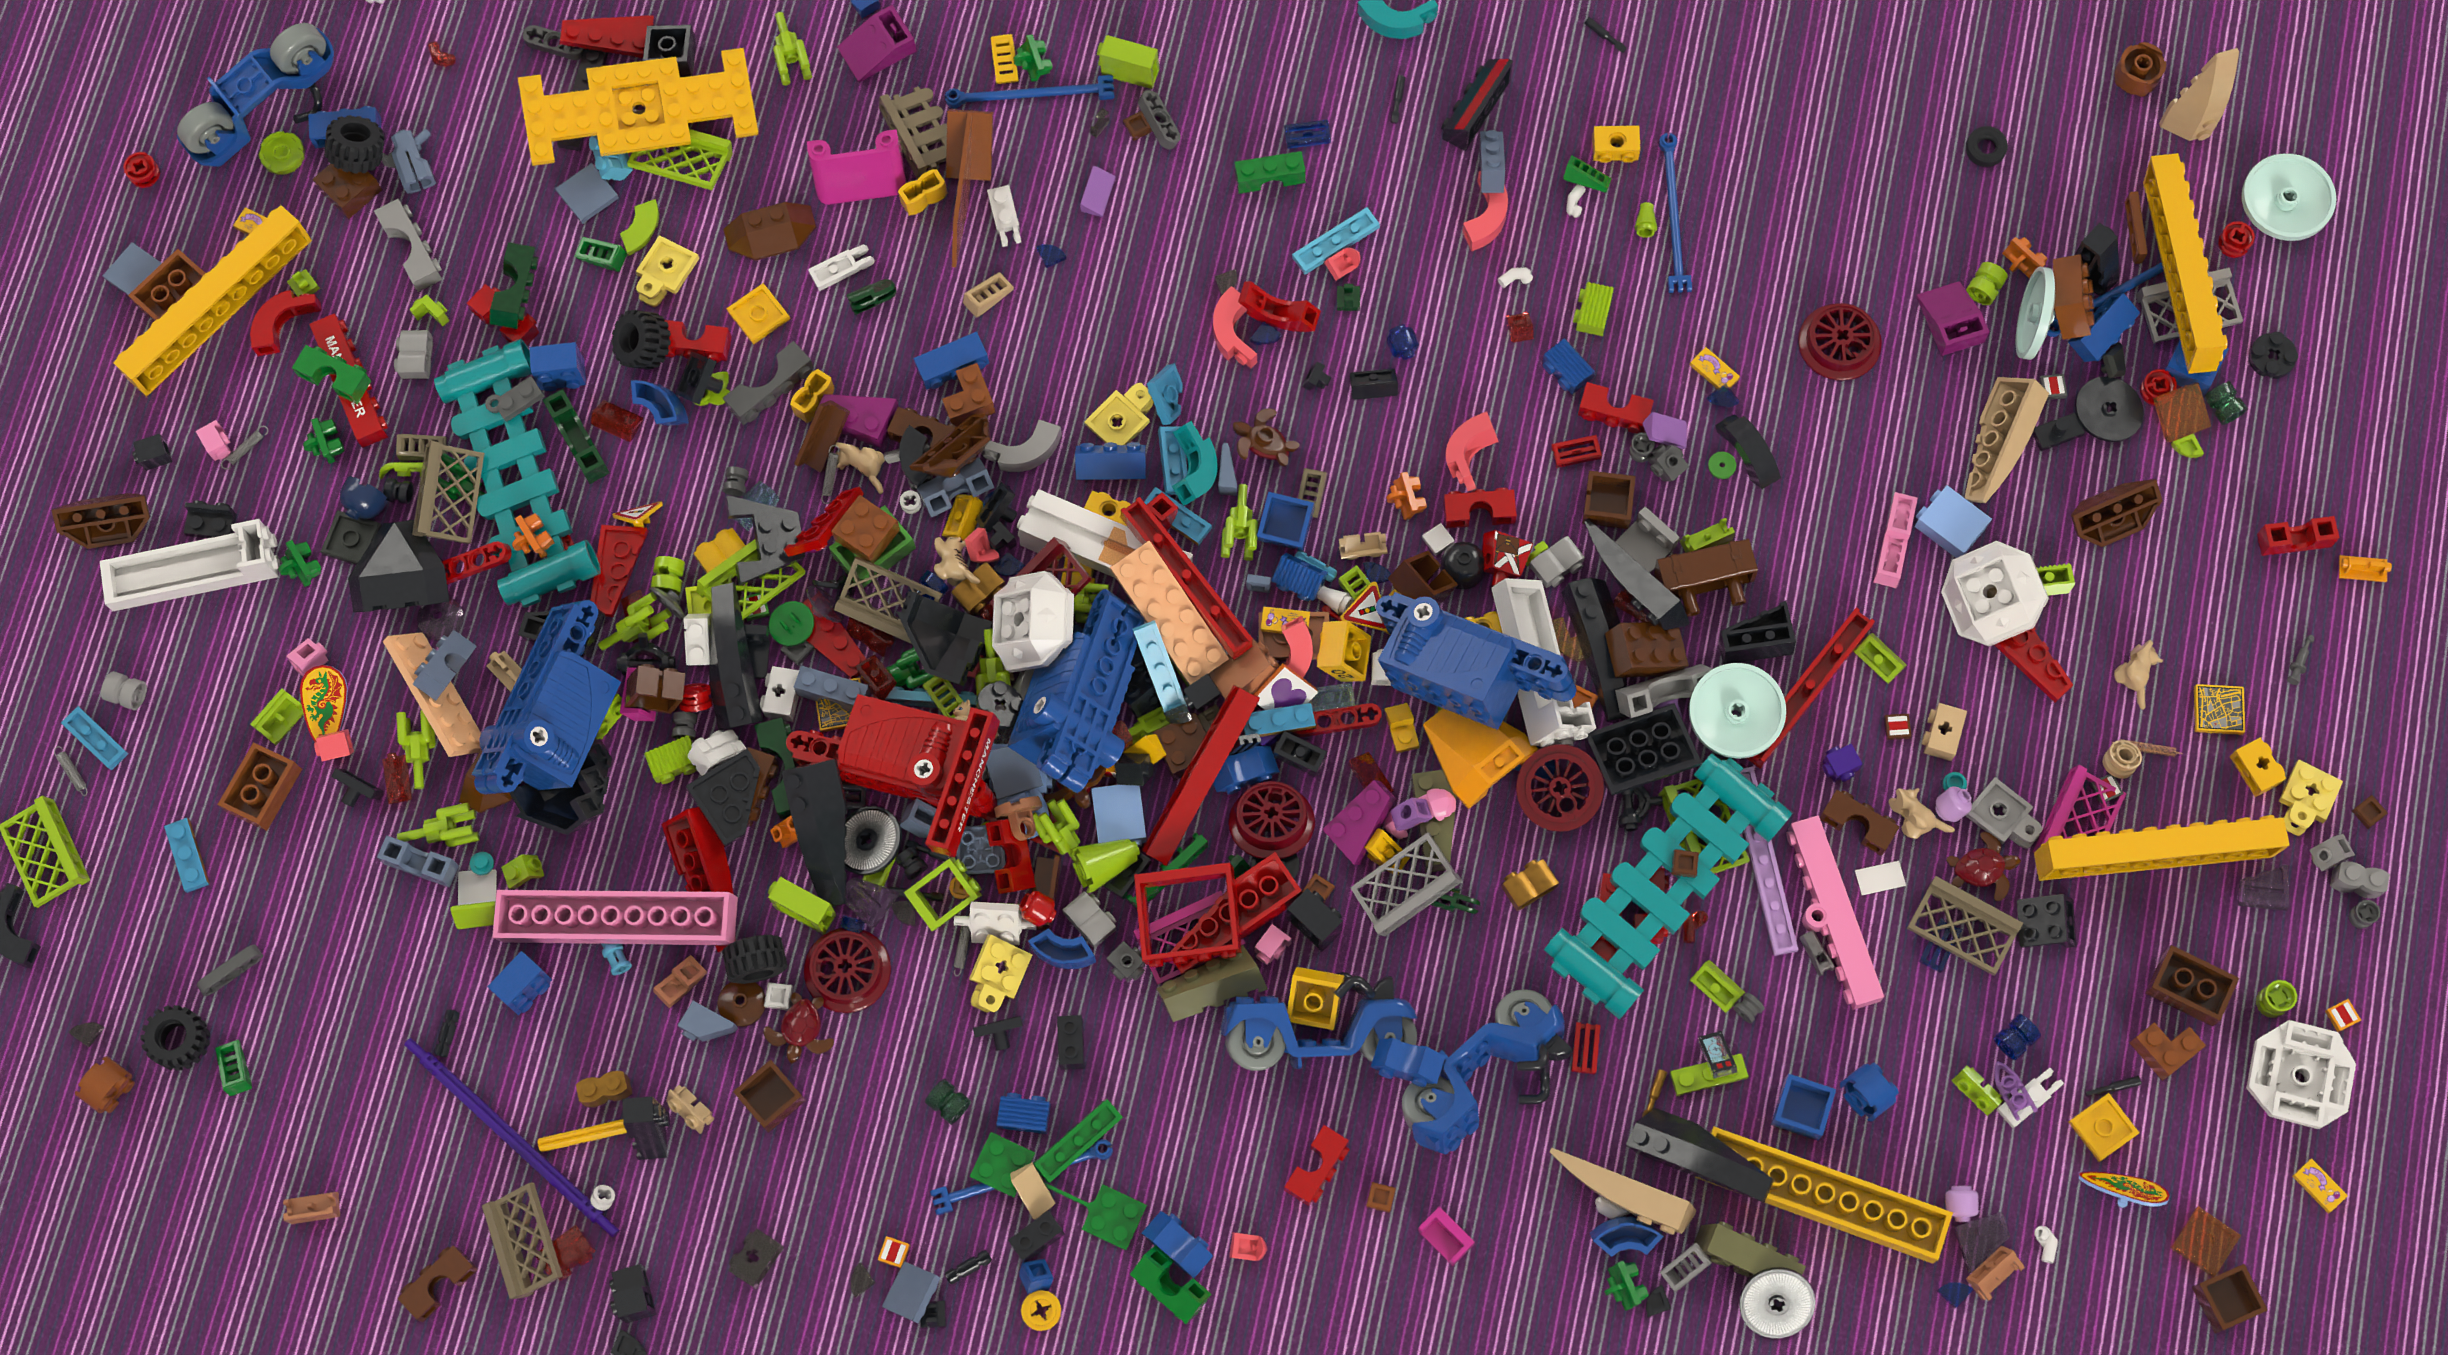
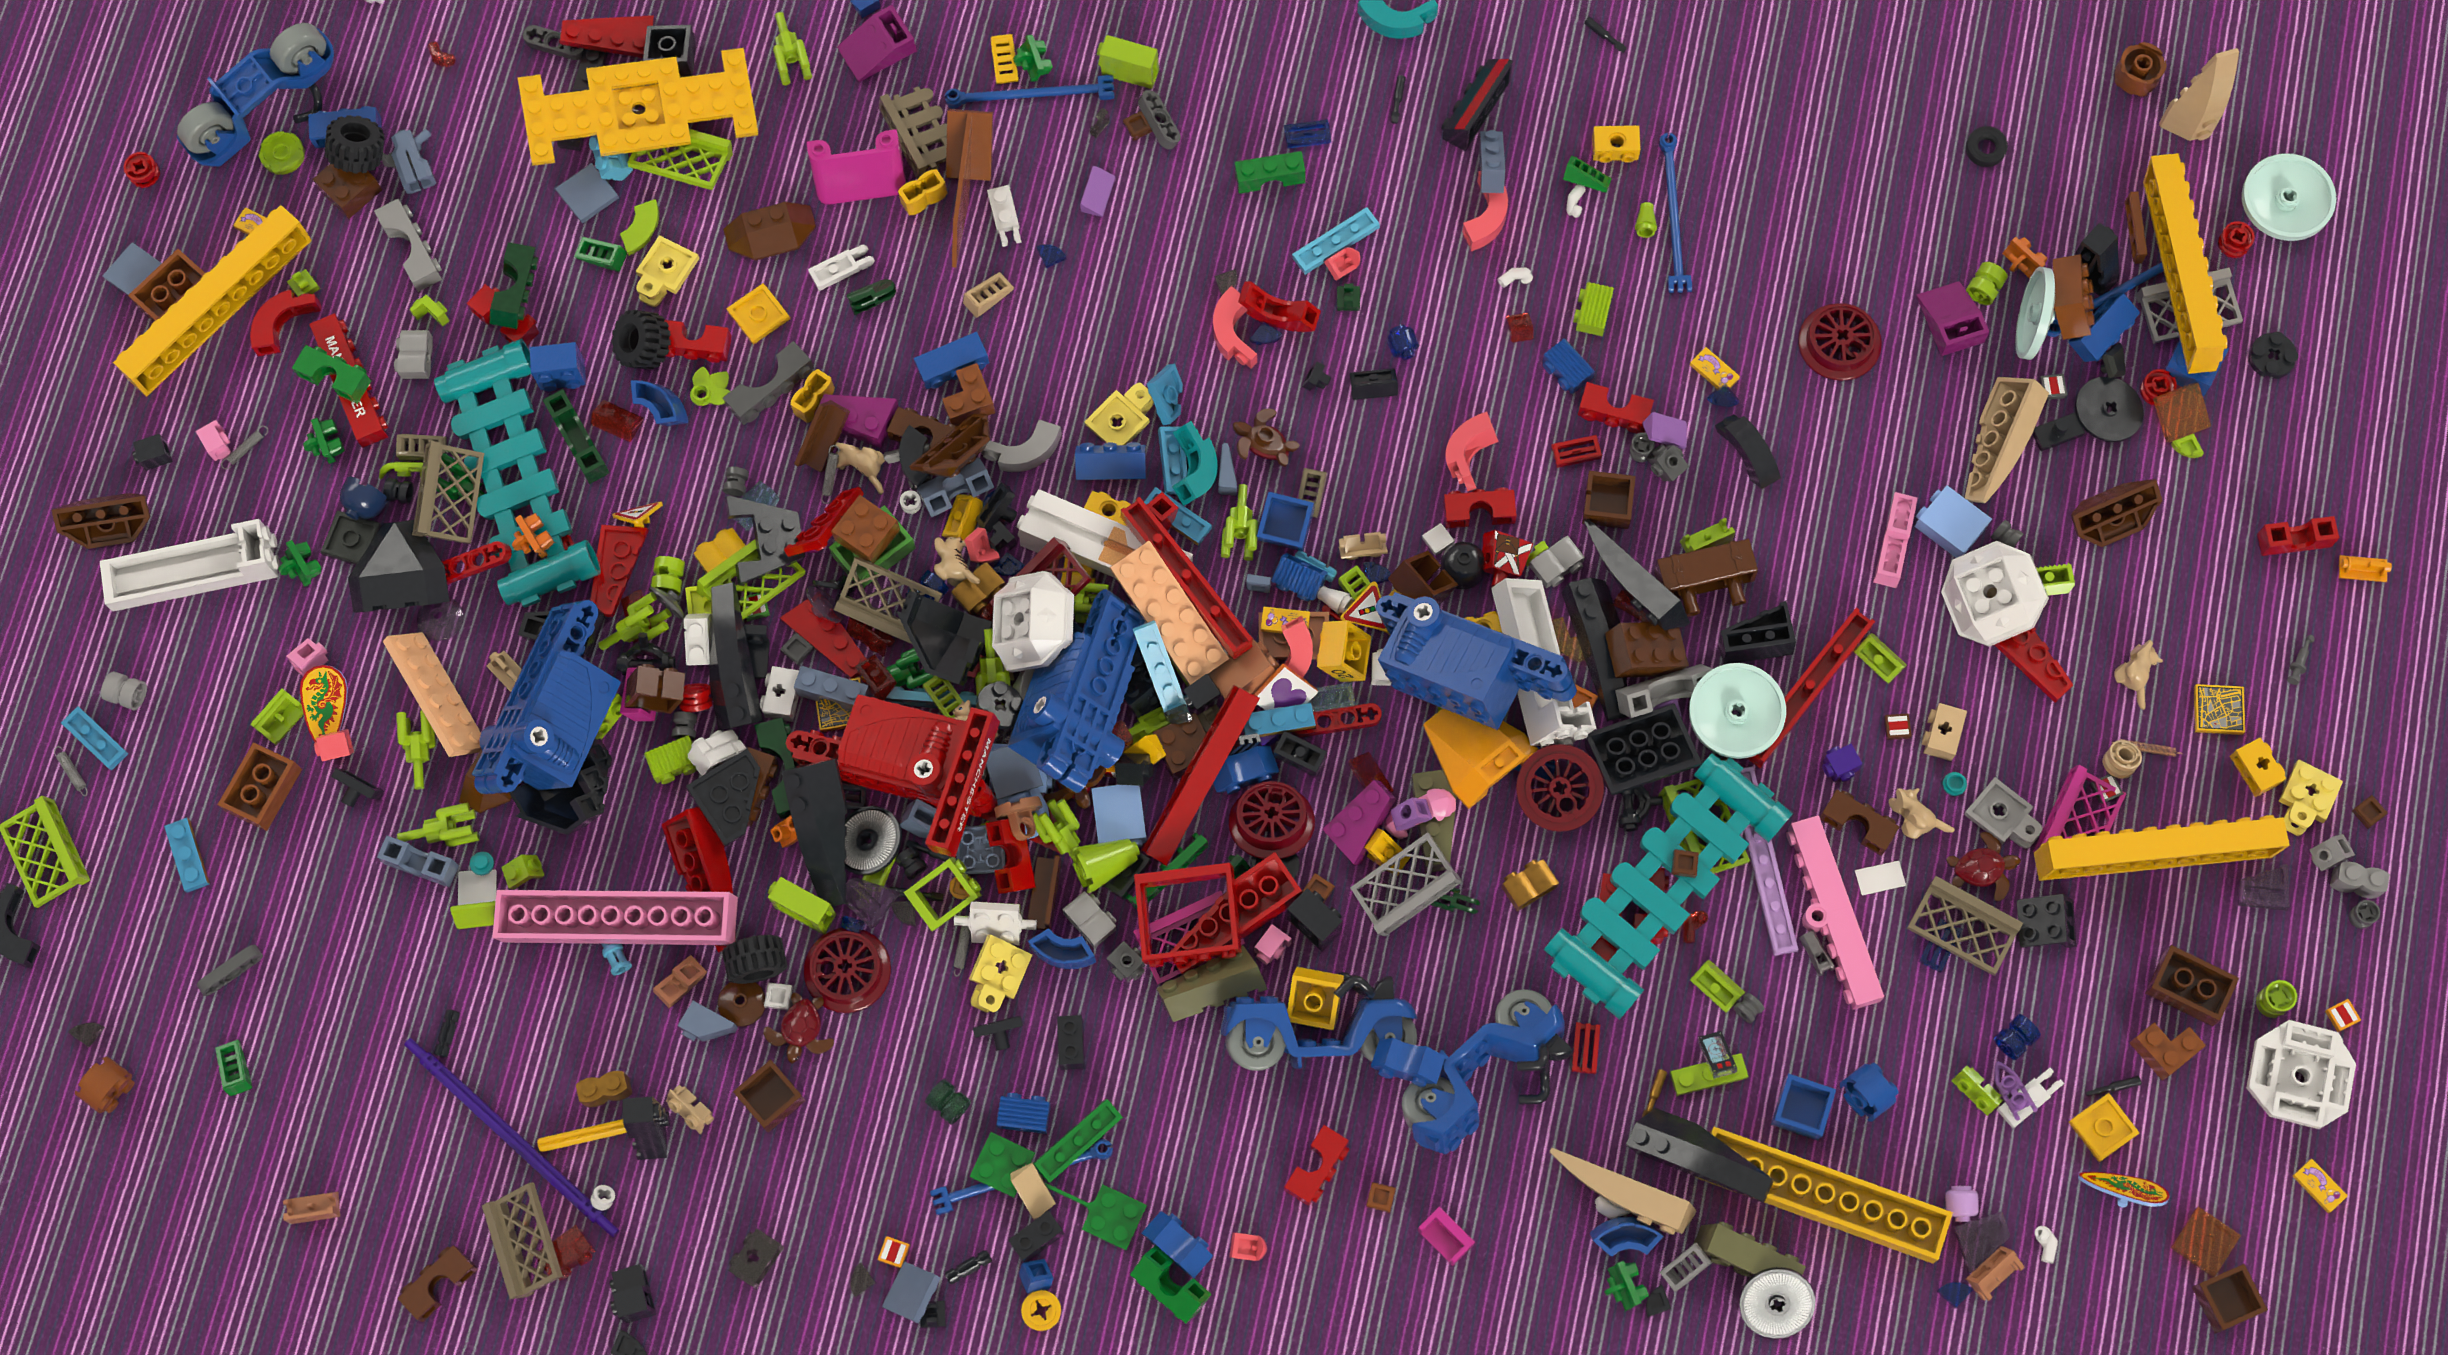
black tyre [141,1005,210,1071] -> none
black bracket [183,500,237,538] -> none
clear red hinge [382,753,412,804] -> none
sand blue arch [413,630,477,701] -> none
dark grey hinge [485,376,545,422] -> none
blue brick [487,951,552,1016] -> none
black tile [675,351,723,405] -> none
green piece [769,601,815,647] -> none
red head [1019,891,1057,927] -> none
yellow slope [1384,703,1420,754] -> none
orange hips [1386,472,1427,520] -> none
light grey bracket [1615,507,1680,573] -> none
bright green wheel [1708,452,1736,479] -> none
lavender head [1935,786,1972,822] -> none
clear green wheel [2204,381,2248,425] -> none
none -> dark grey wheel [1991,520,2024,548]

